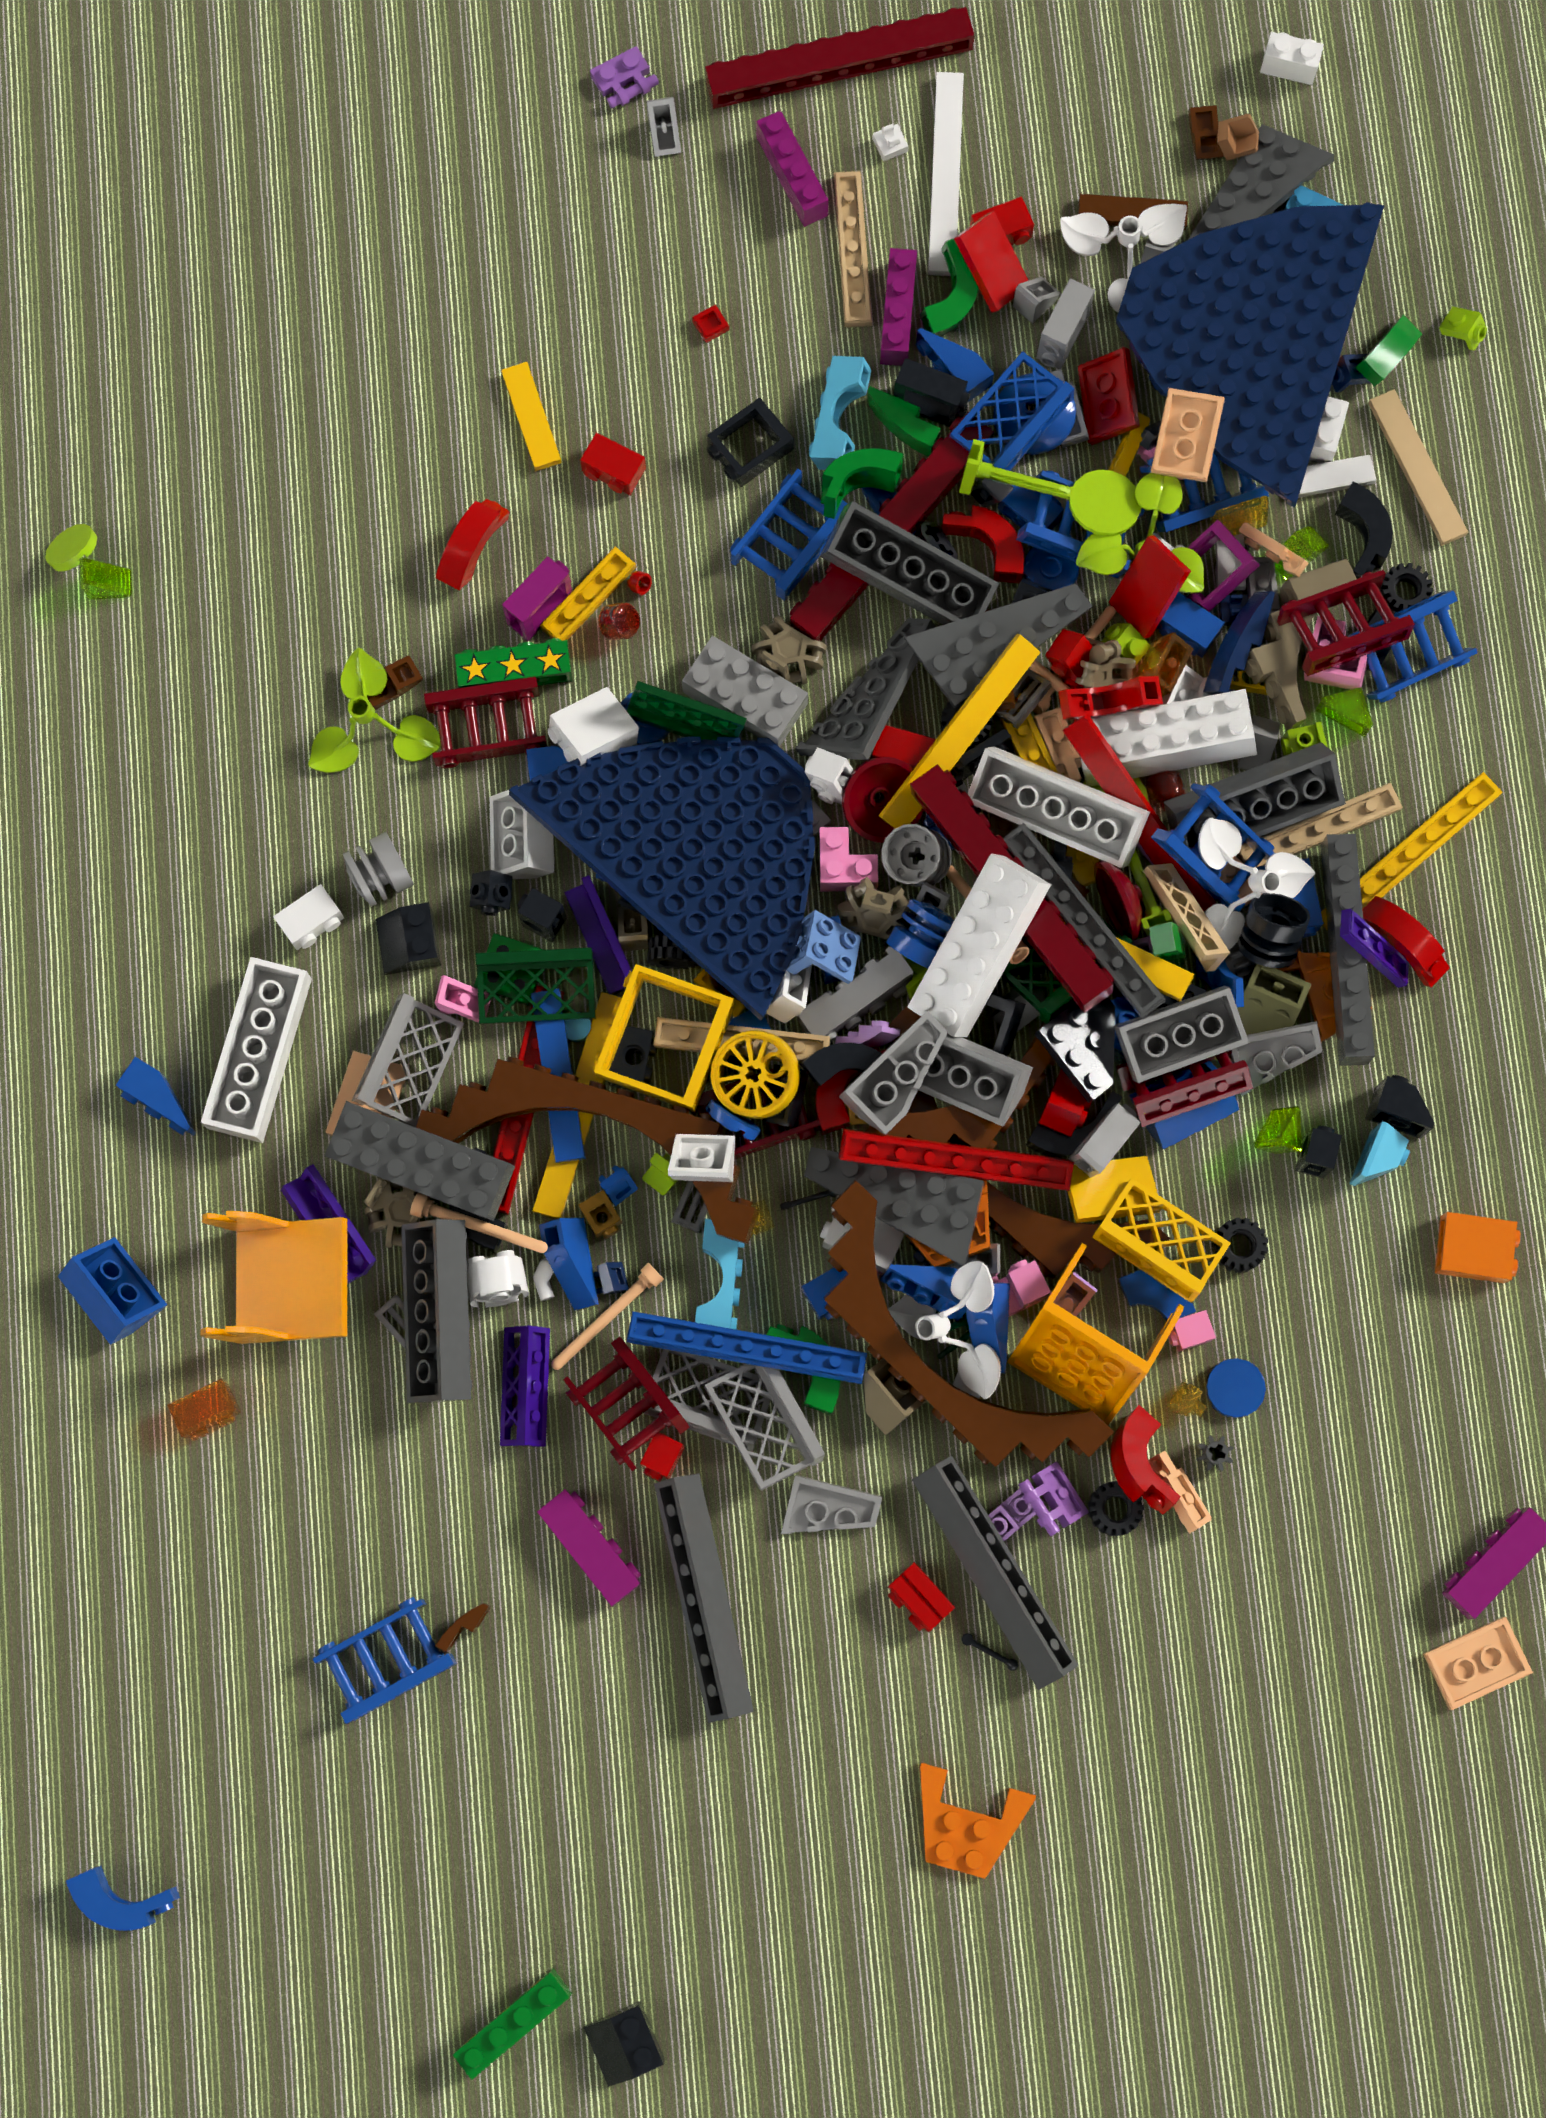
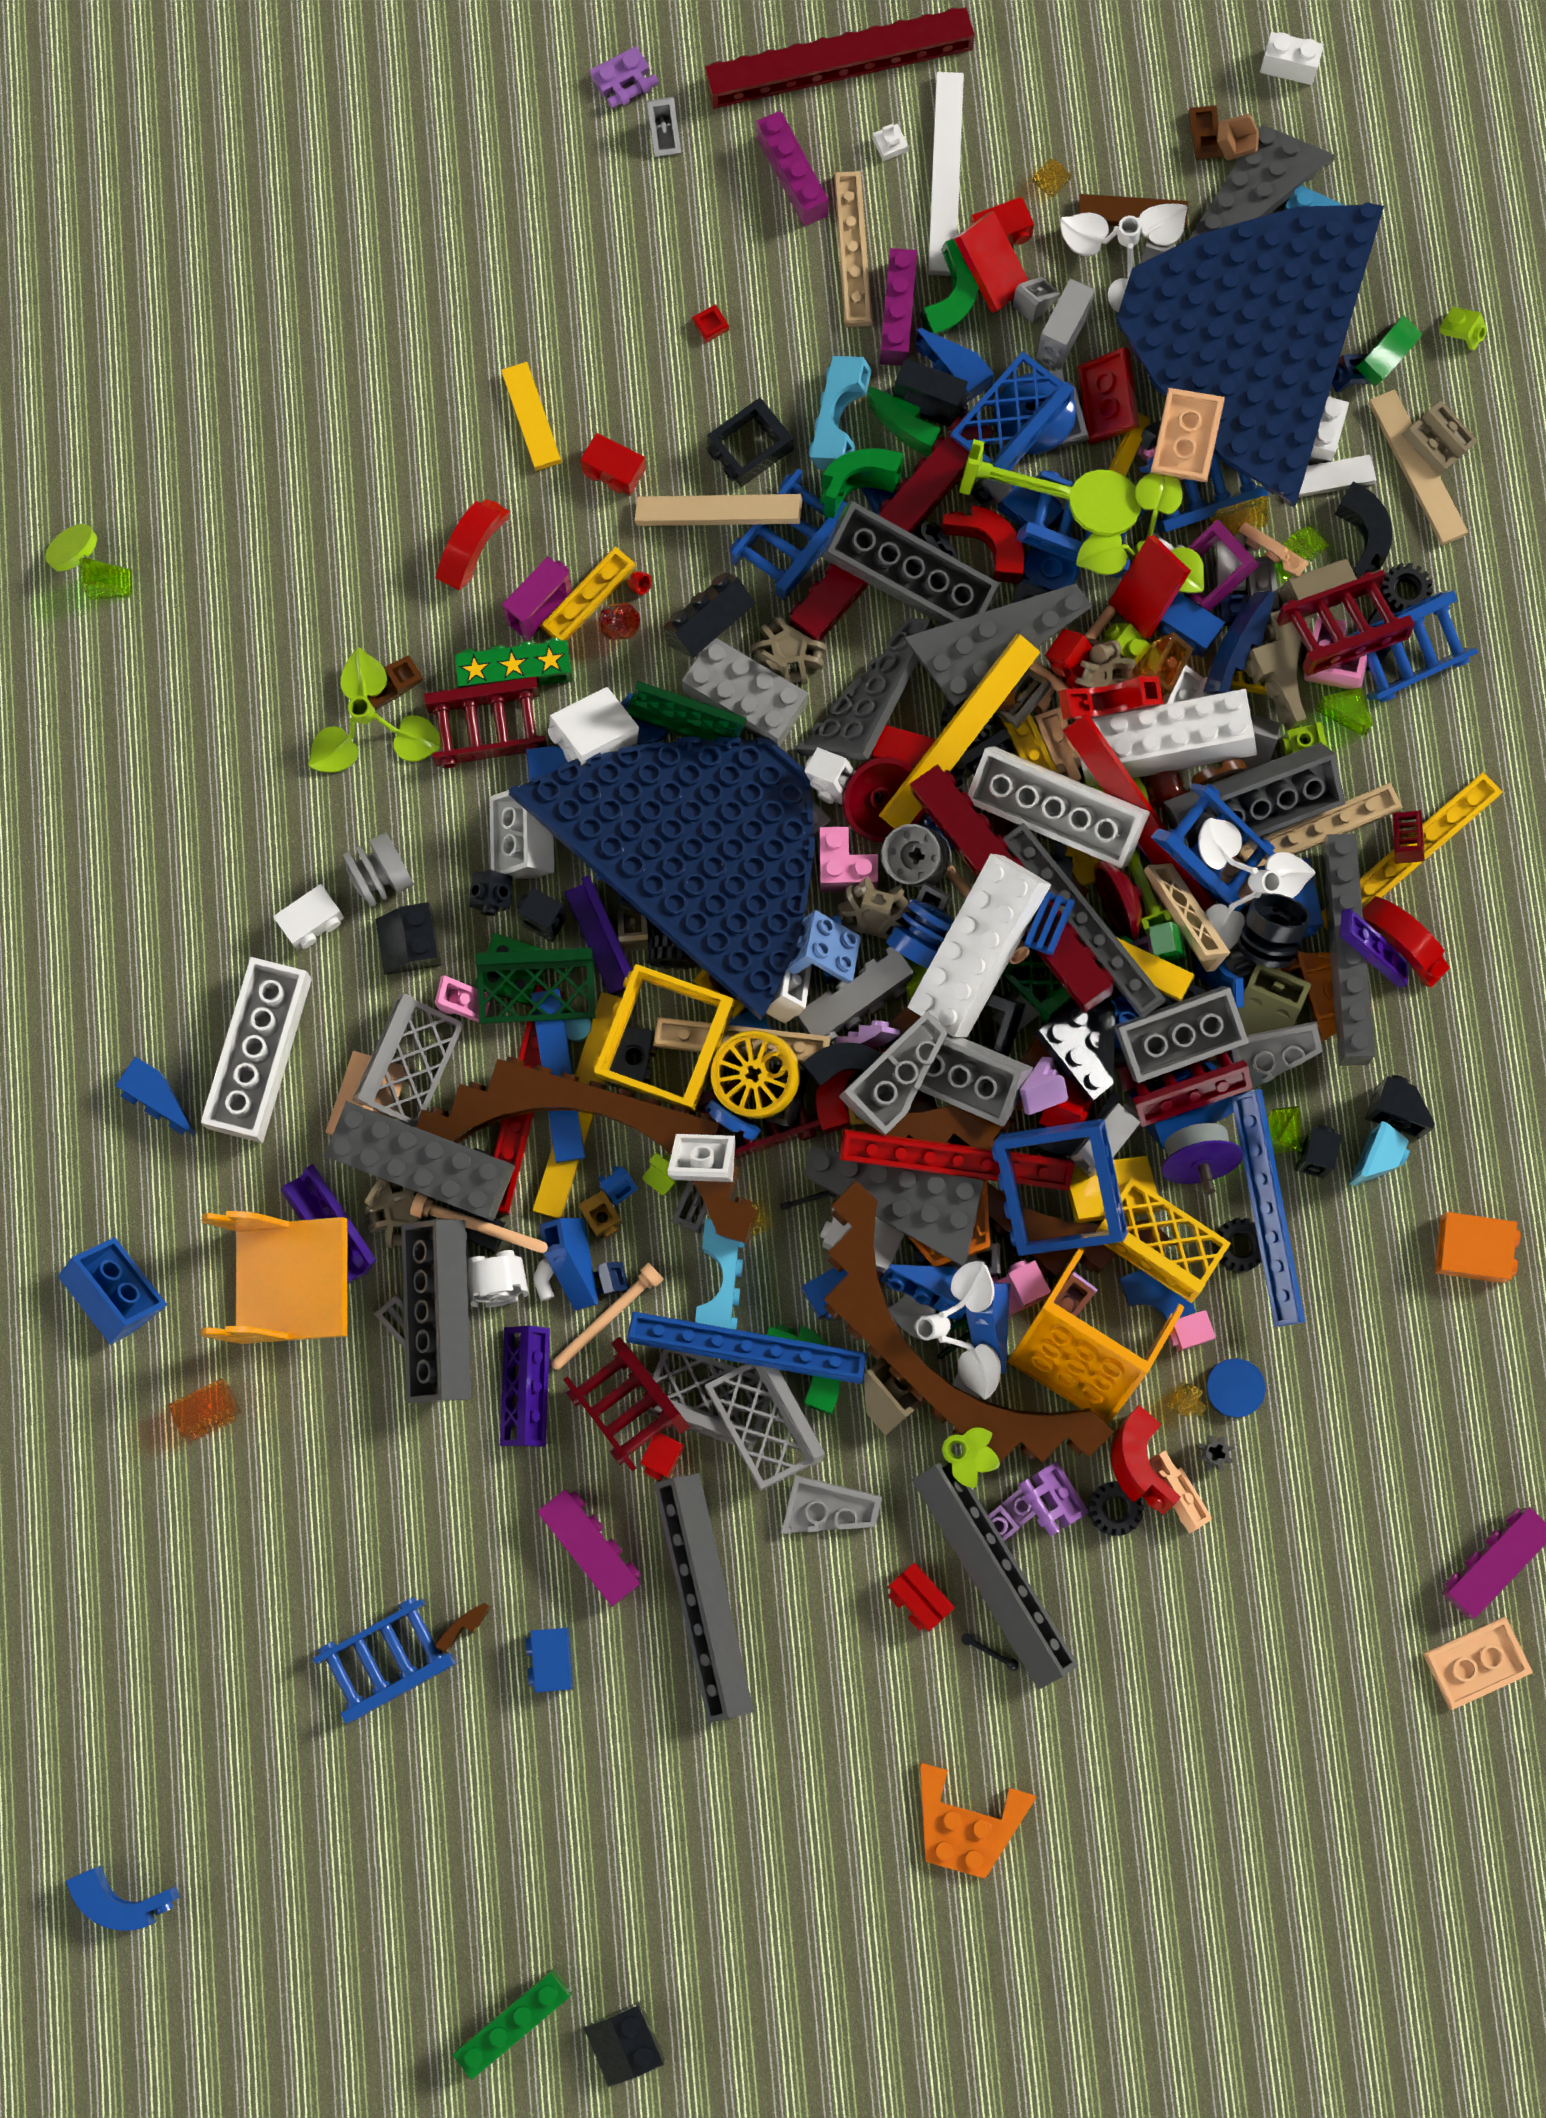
none -> blue brick [526,1627,573,1692]
none -> tan tile [635,494,802,526]
none -> black slope [663,572,756,658]
none -> lime plate [942,1427,1000,1488]
none -> blue window [992,1119,1128,1256]
none -> lavender slope [1020,1057,1068,1115]
none -> blue tile [1025,891,1074,956]
none -> clear yellow tile [1032,158,1071,198]
none -> dark purple piece [1161,1123,1243,1195]
none -> reddish brown tile [1192,758,1248,786]
none -> blue tile [1231,1089,1305,1328]
none -> dark red slope [1393,810,1425,864]
none -> dark tan slope [1402,400,1478,475]

